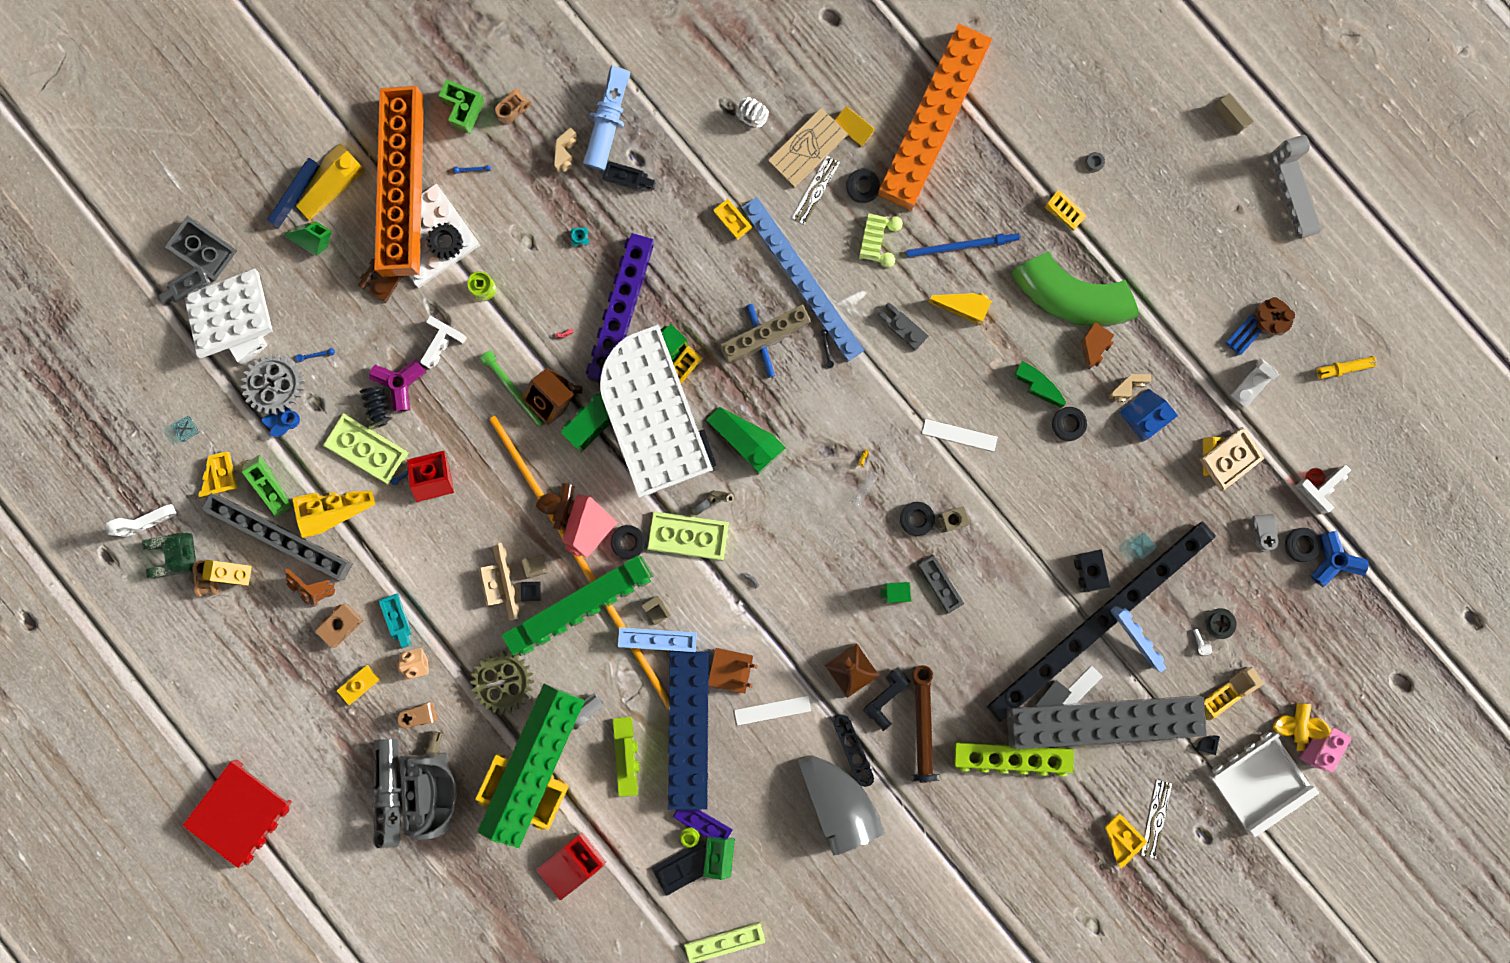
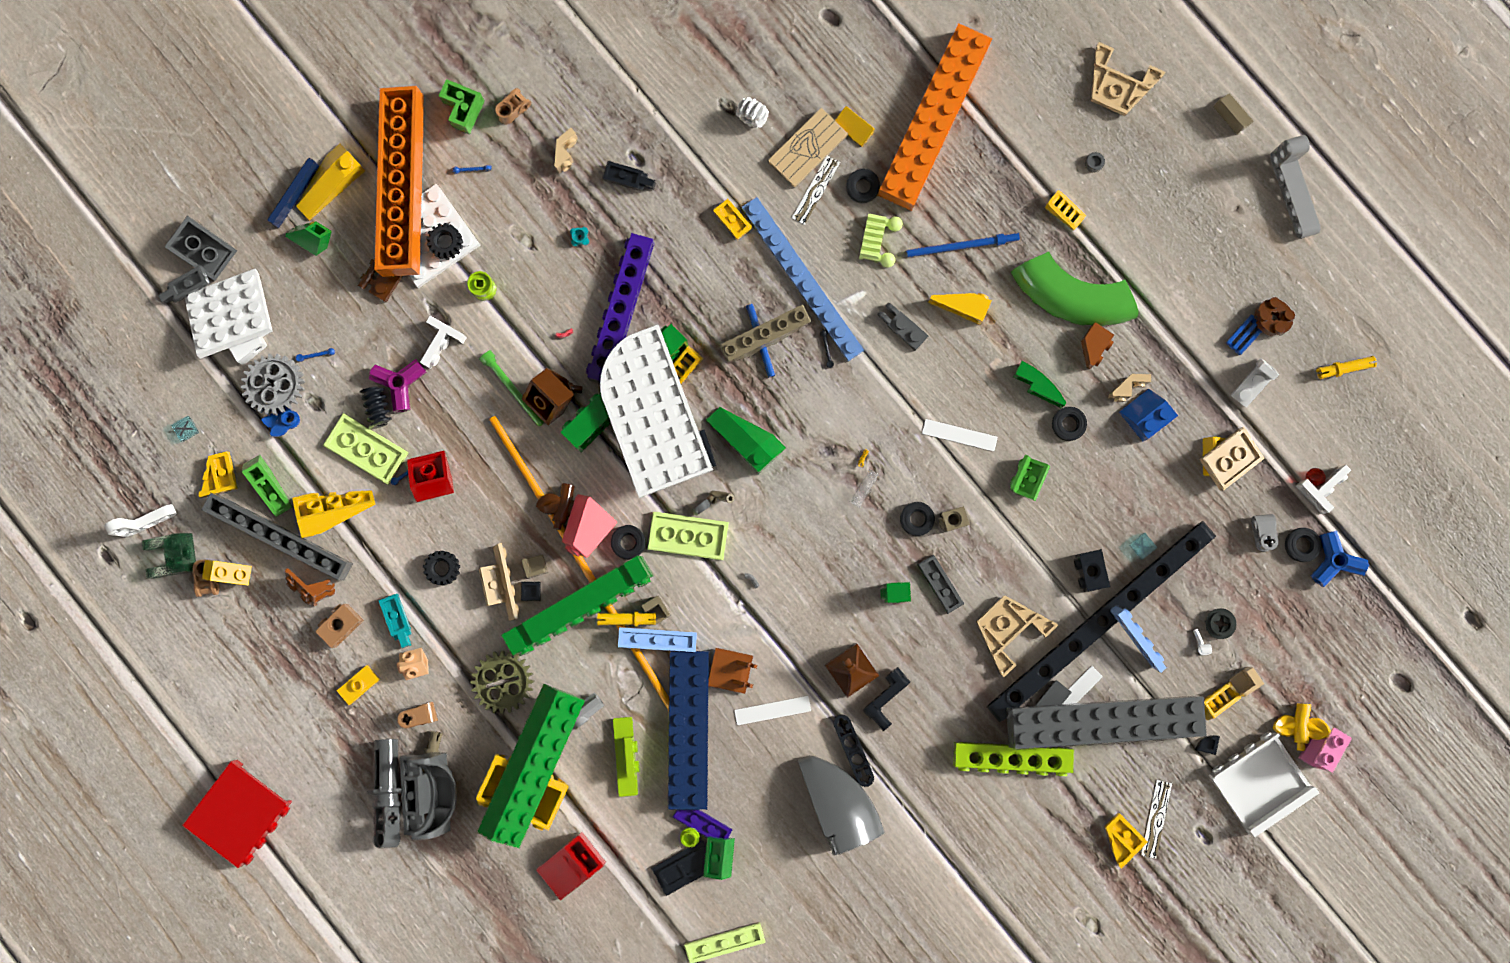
light blue piece [583,65,630,171] -> none
reddish brown piece [911,665,940,783] -> none
none -> black tyre [423,550,460,586]
none -> yellow pin [597,612,656,627]
none -> tan wing [976,595,1058,677]
none -> bright green bracket [1010,454,1050,501]
none -> tan wing [1091,42,1165,116]

